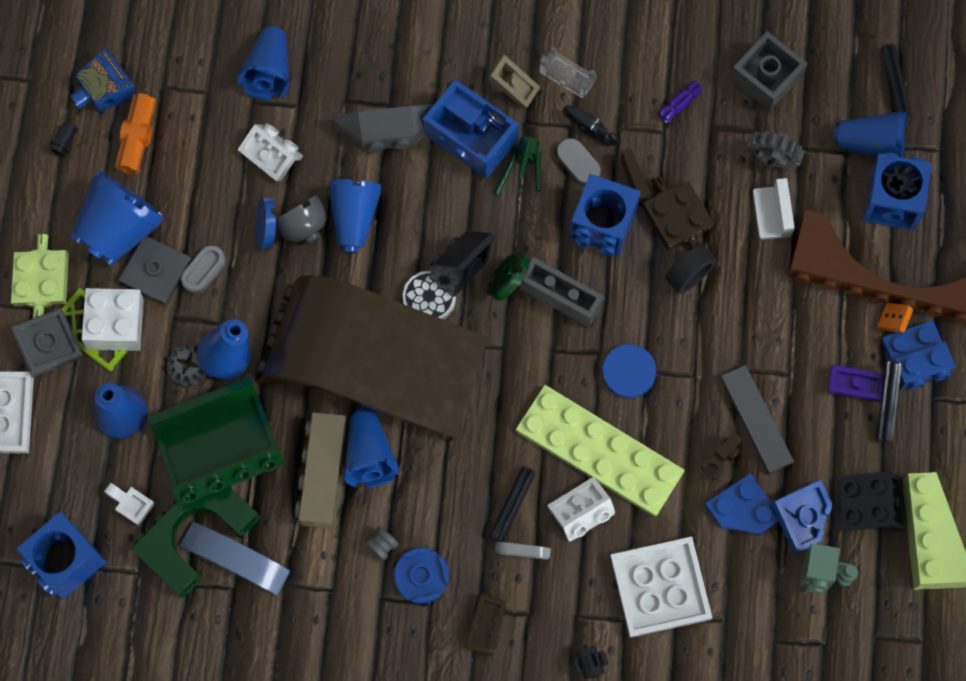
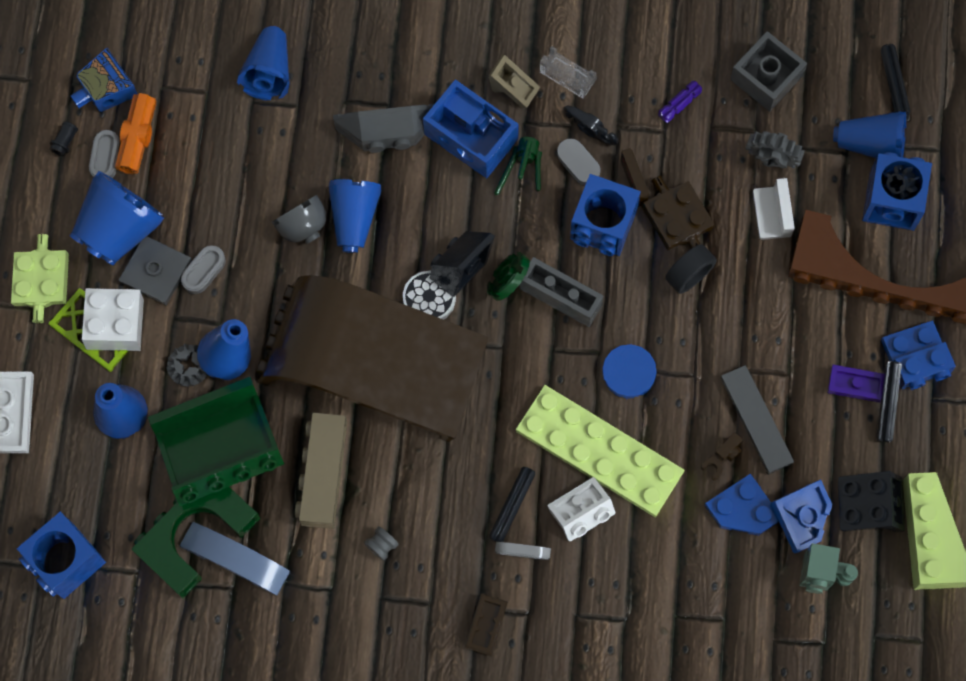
dark grey plate [10,308,83,377] -> none
white plate [104,483,155,526] -> none
white bracket [238,124,303,181] -> none
blue tile [255,197,276,250] -> none
blue cone [344,408,399,488] -> none
blue tile [394,548,449,604] -> none
black gear [572,646,609,680] -> none
white plate [610,537,712,638] -> none
orange tile [877,303,913,333] -> none
none -> light grey tile [89,130,121,178]

